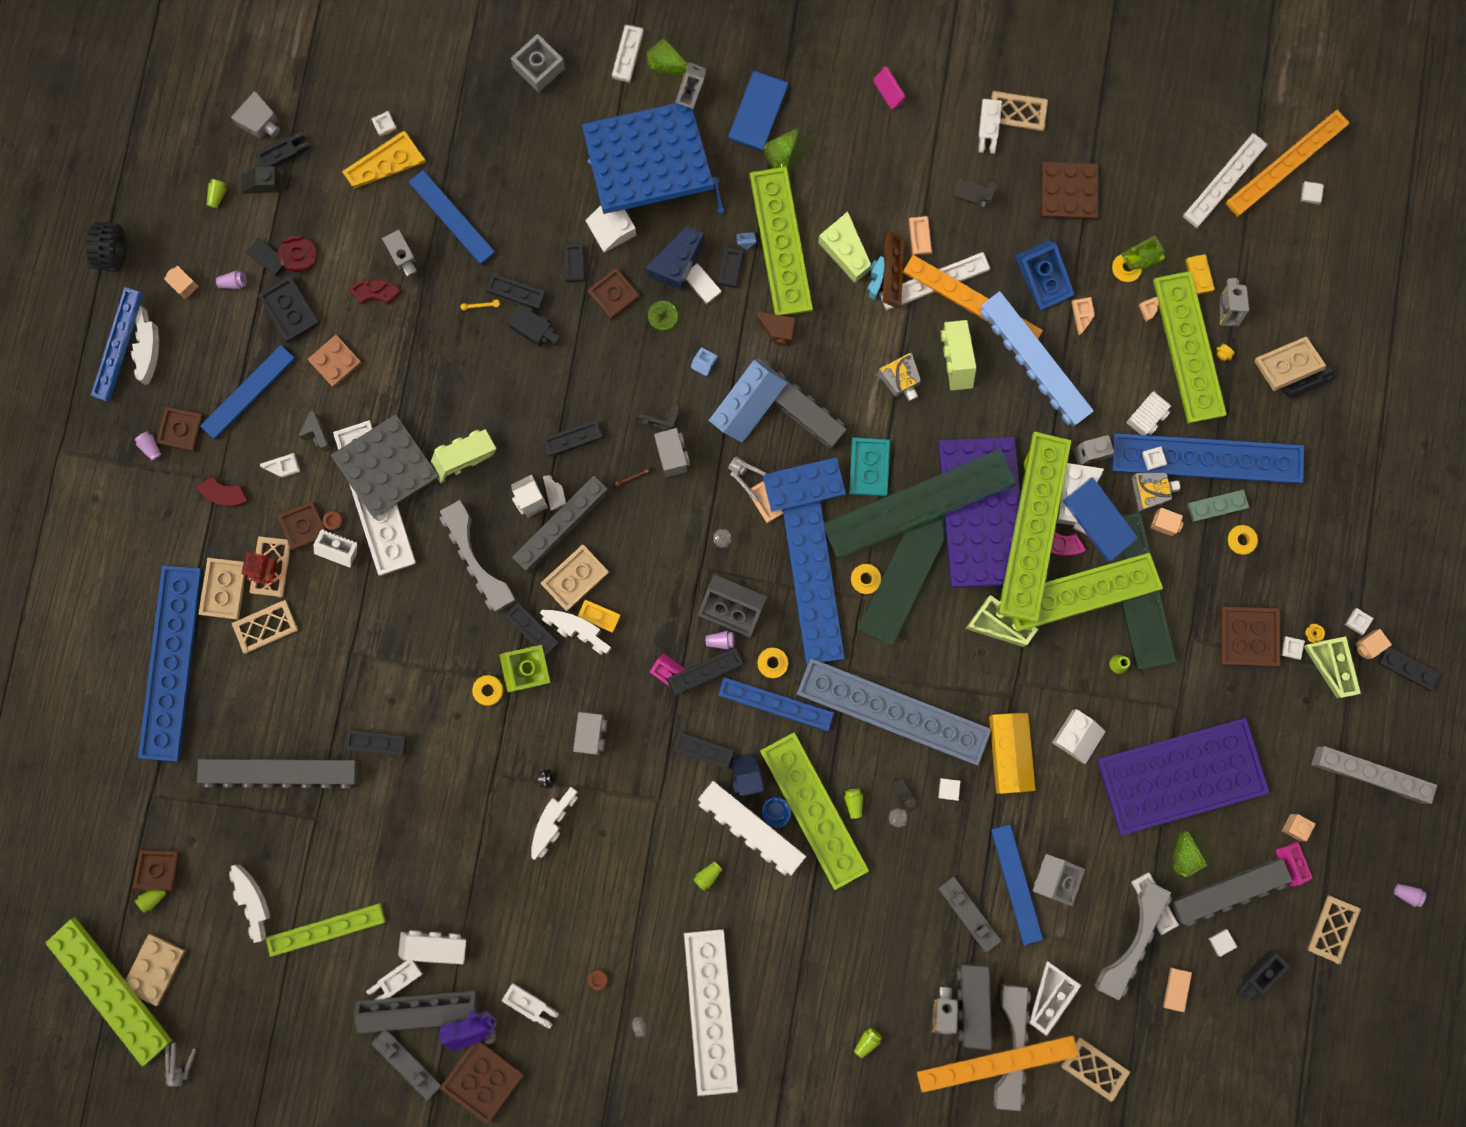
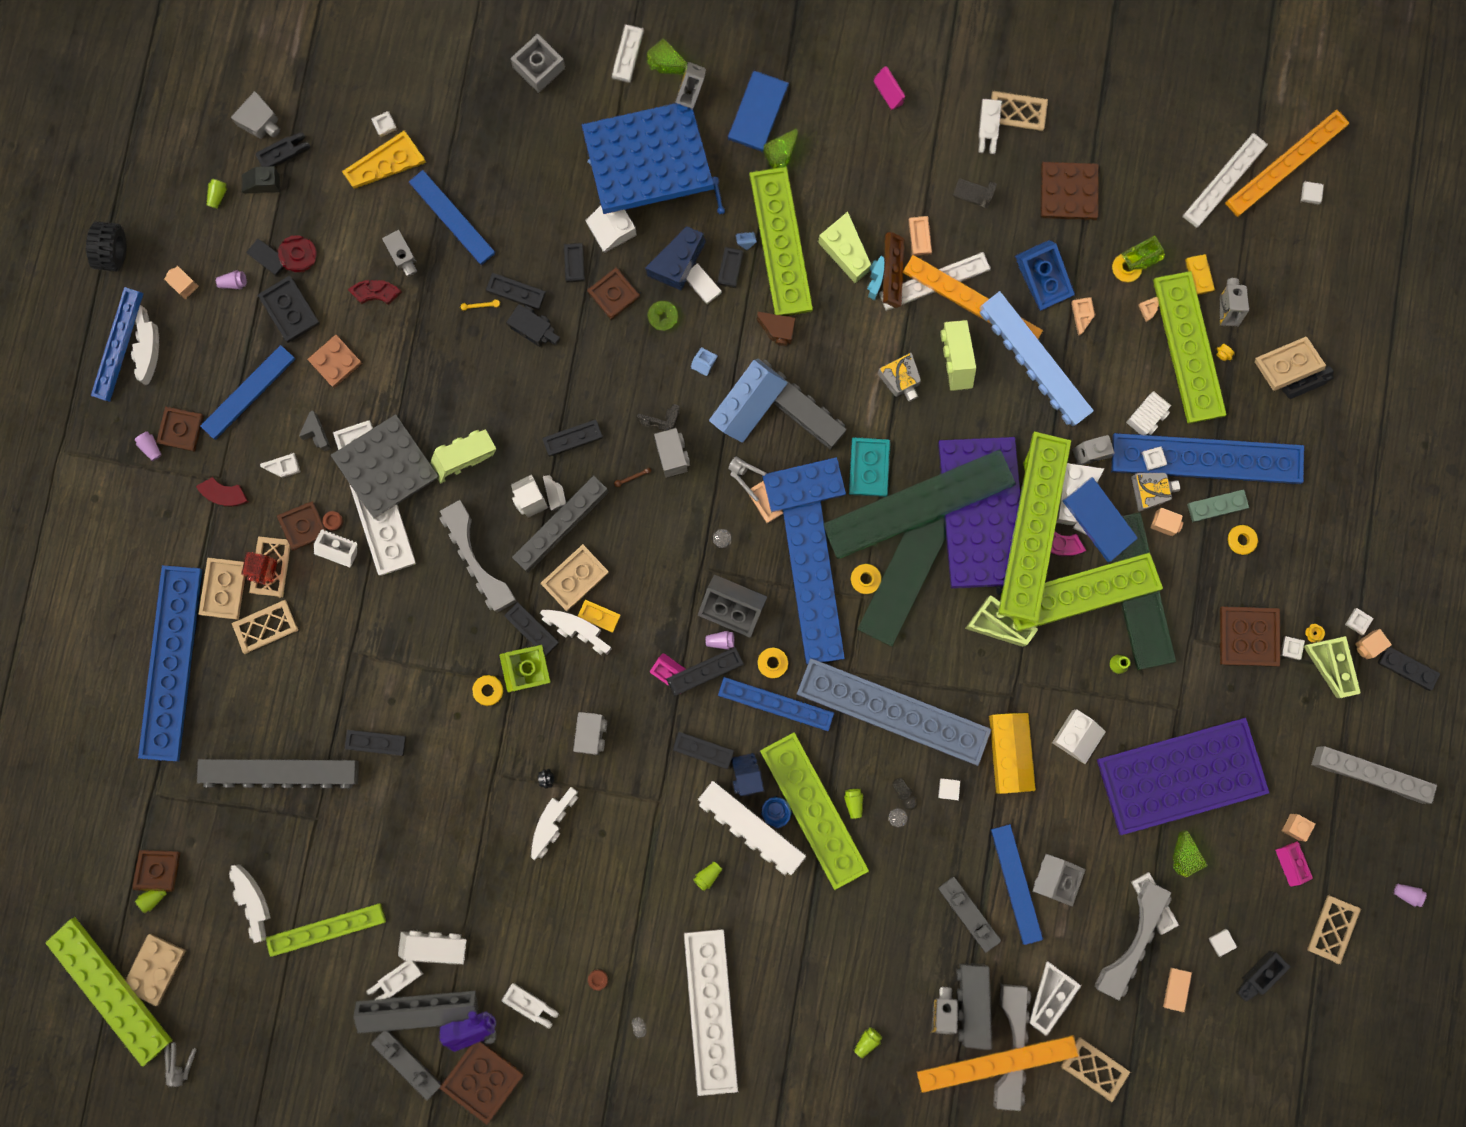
dark grey brick [1170,858,1292,926] -> none

